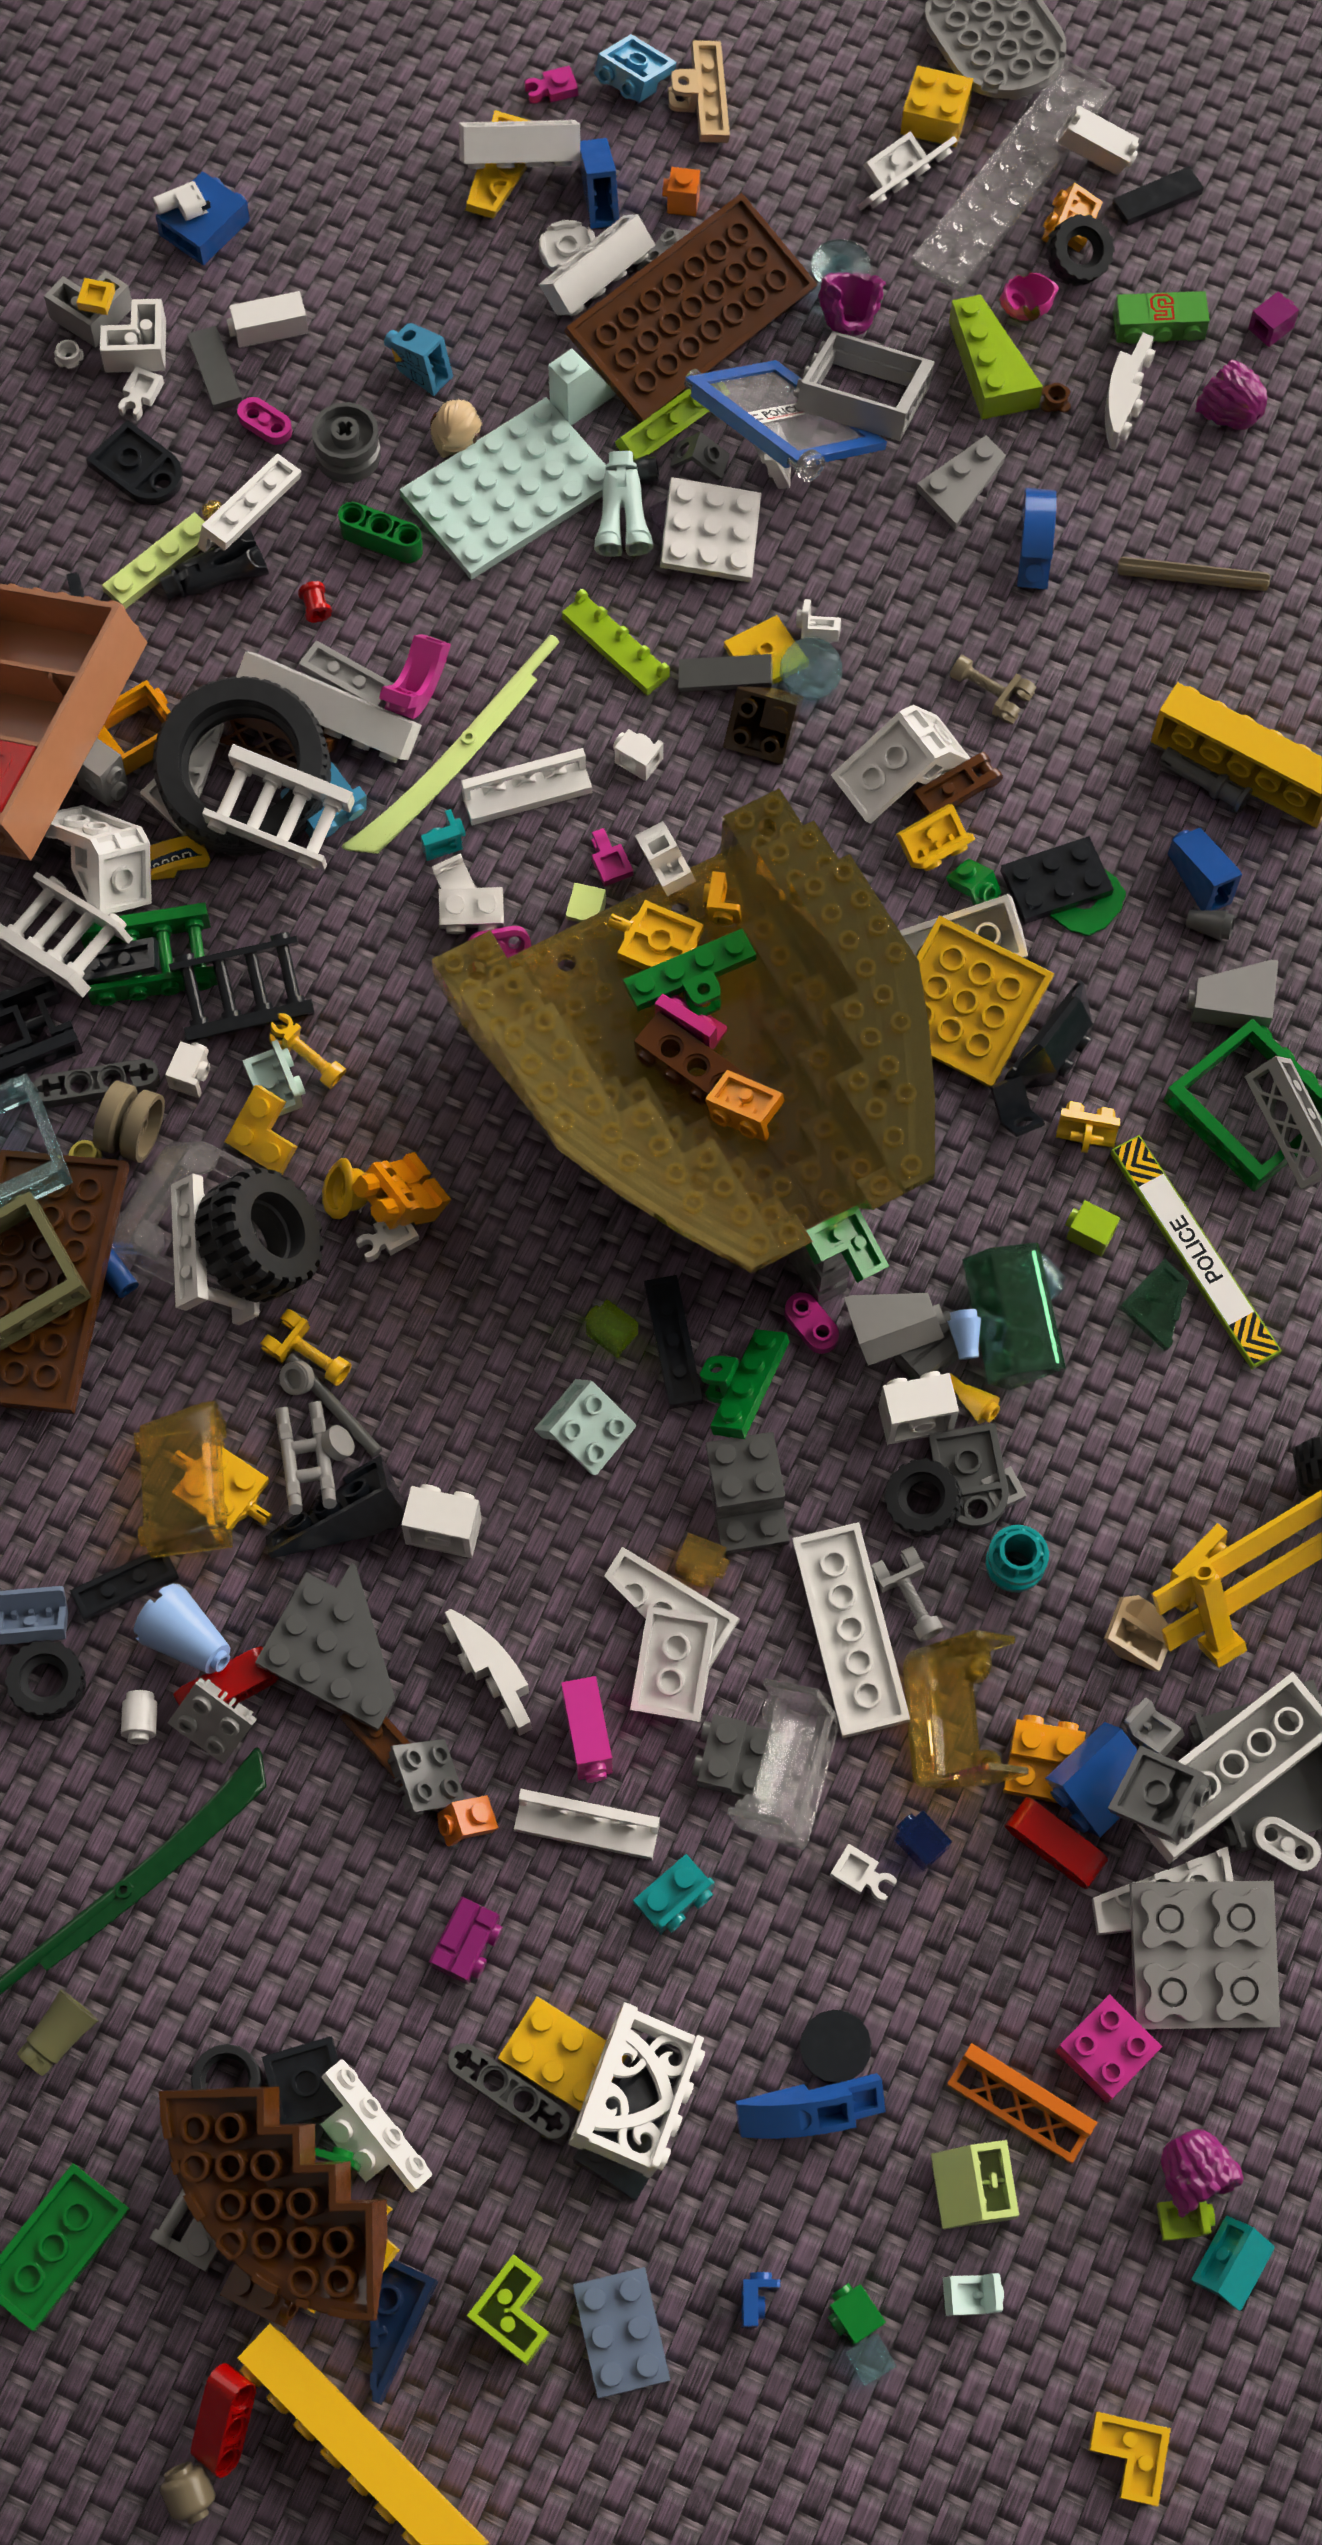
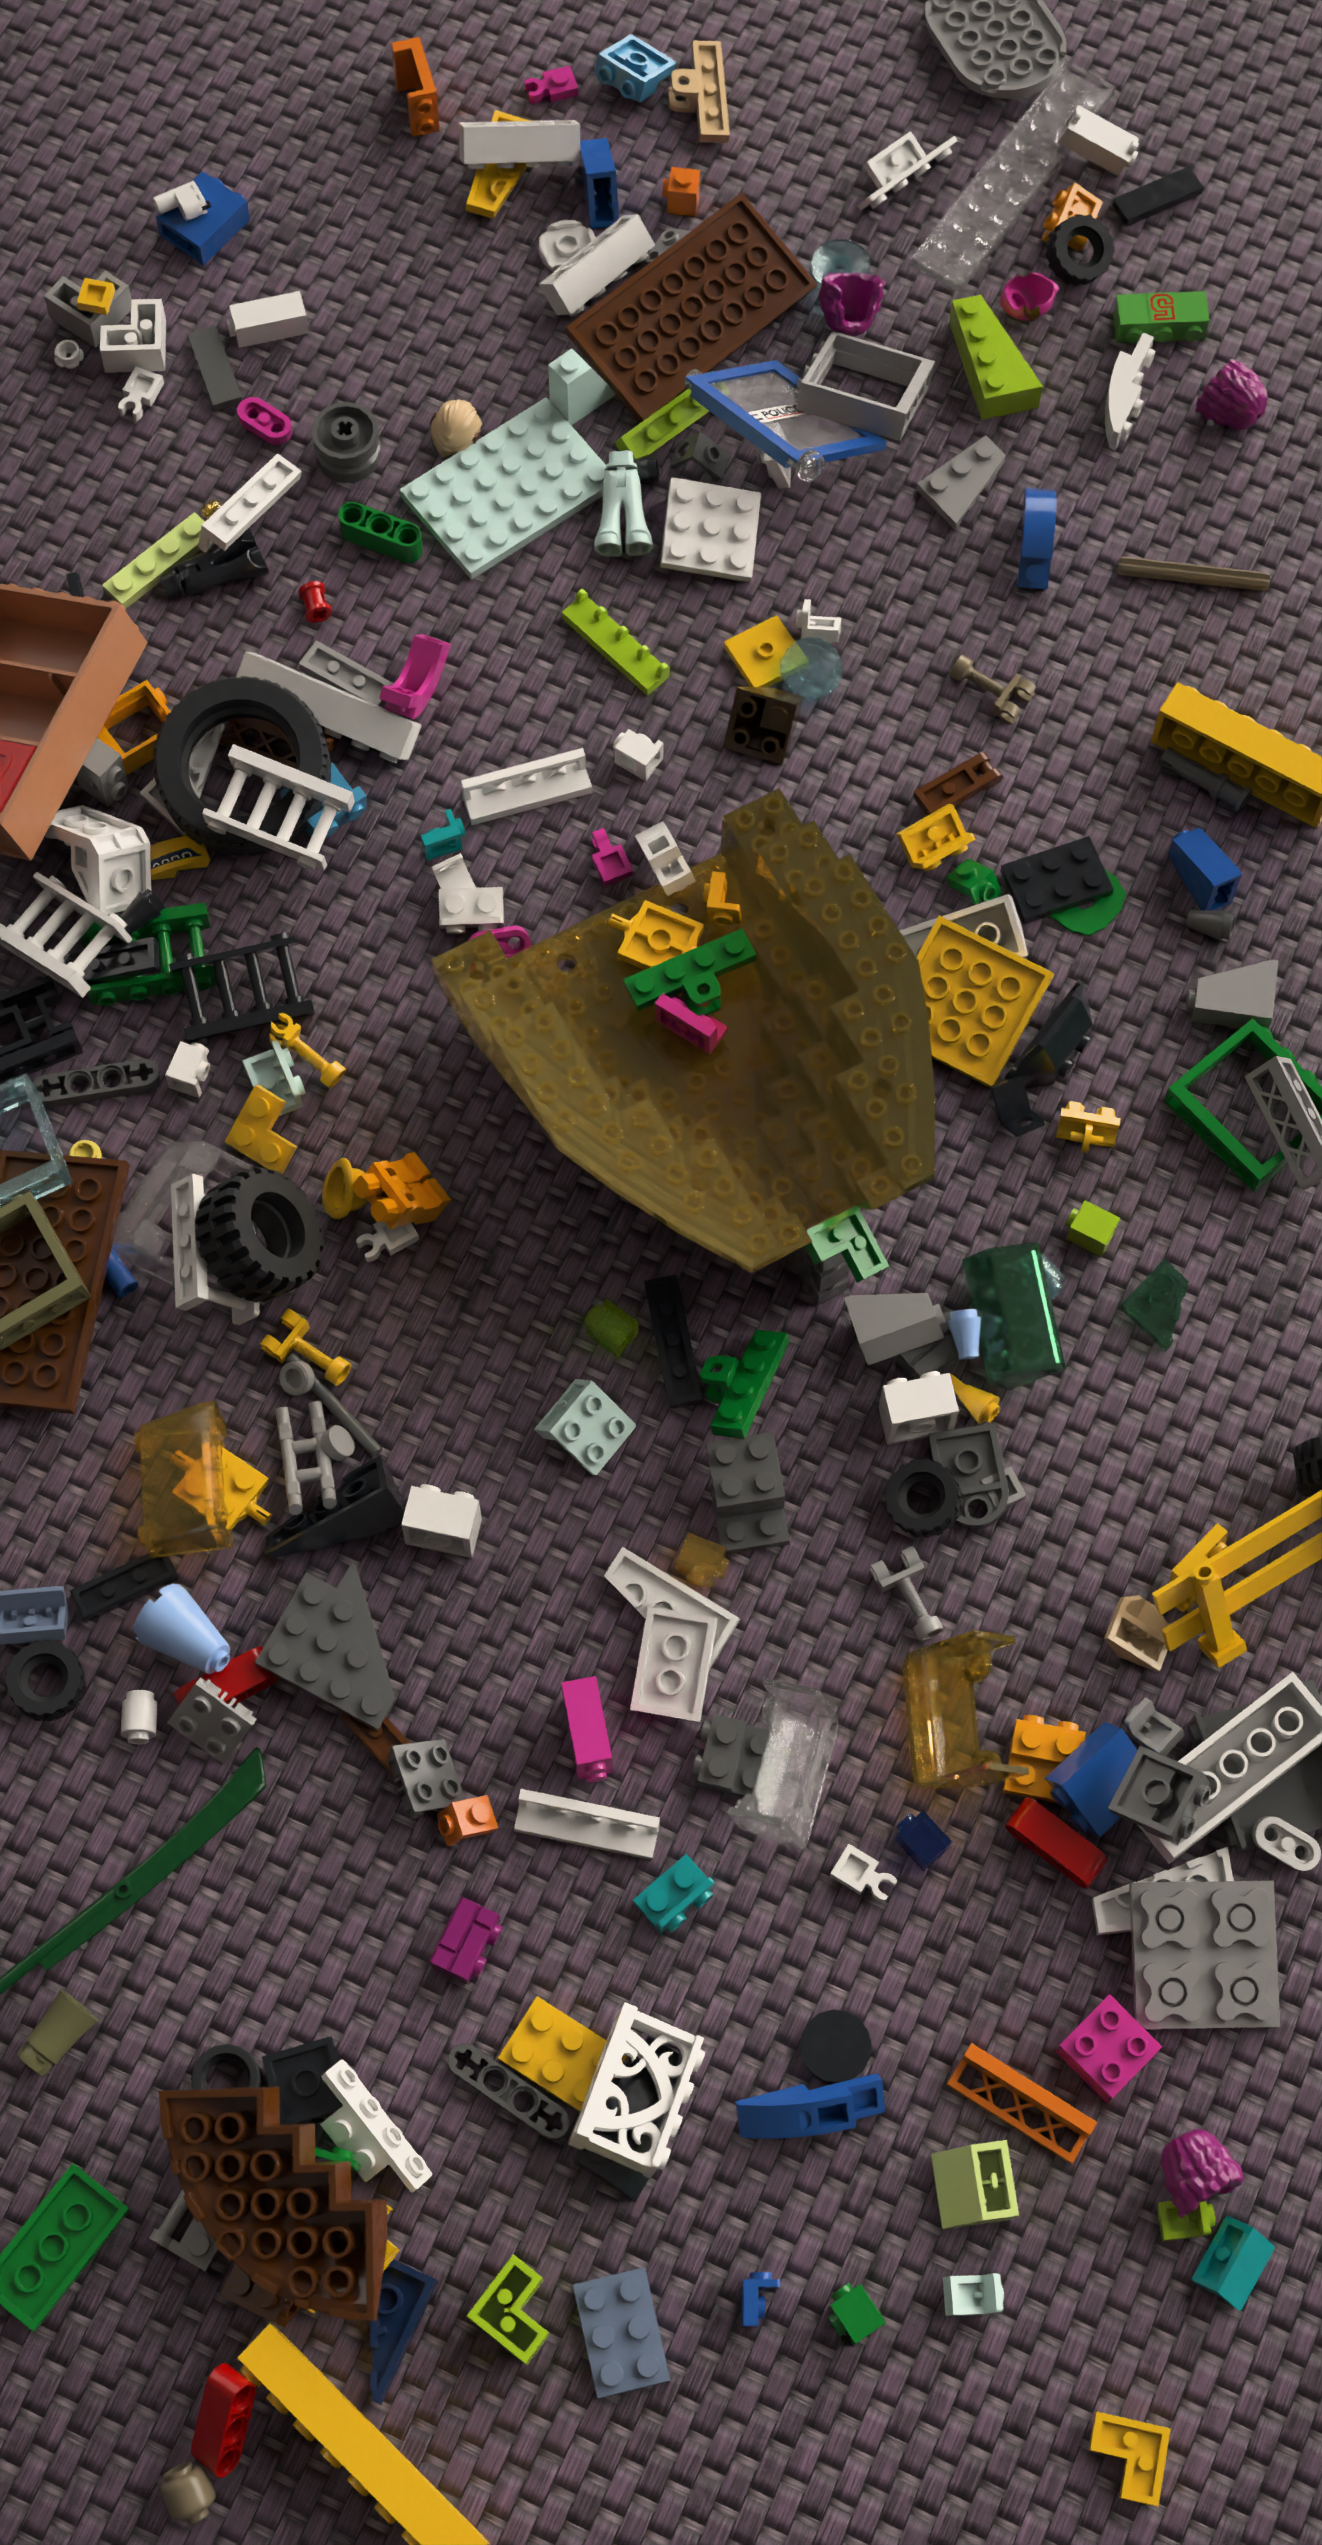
black tile [86,420,183,505] -> none
dark tan wheel [93,1080,165,1163] -> none
yellowish green piece [341,635,559,853] -> none
dark azure torso [384,323,454,396] -> none
white slope [442,1609,532,1736] -> none
yellowish green panel [566,883,606,924] -> none
reddish brown brick [634,1011,759,1105] -> none
dark grey tile [679,654,773,692] -> none
light orange bracket [705,1070,785,1142] -> none
dark pink plate [785,1293,839,1354] -> none
white plate [792,1522,910,1738] -> none
white bracket [831,705,970,823] -> none
clear light blue tile [845,2333,897,2386] -> none
yellow brick [900,65,974,147] -> none
teal piece [985,1525,1049,1592] -> none
reddish brown plate [1041,383,1071,413] -> none
tile [1110,1135,1282,1370] -> none
magenta brick [1248,291,1299,347] -> none
none -> black cone [121,889,166,935]
none -> orange panel [391,37,440,137]

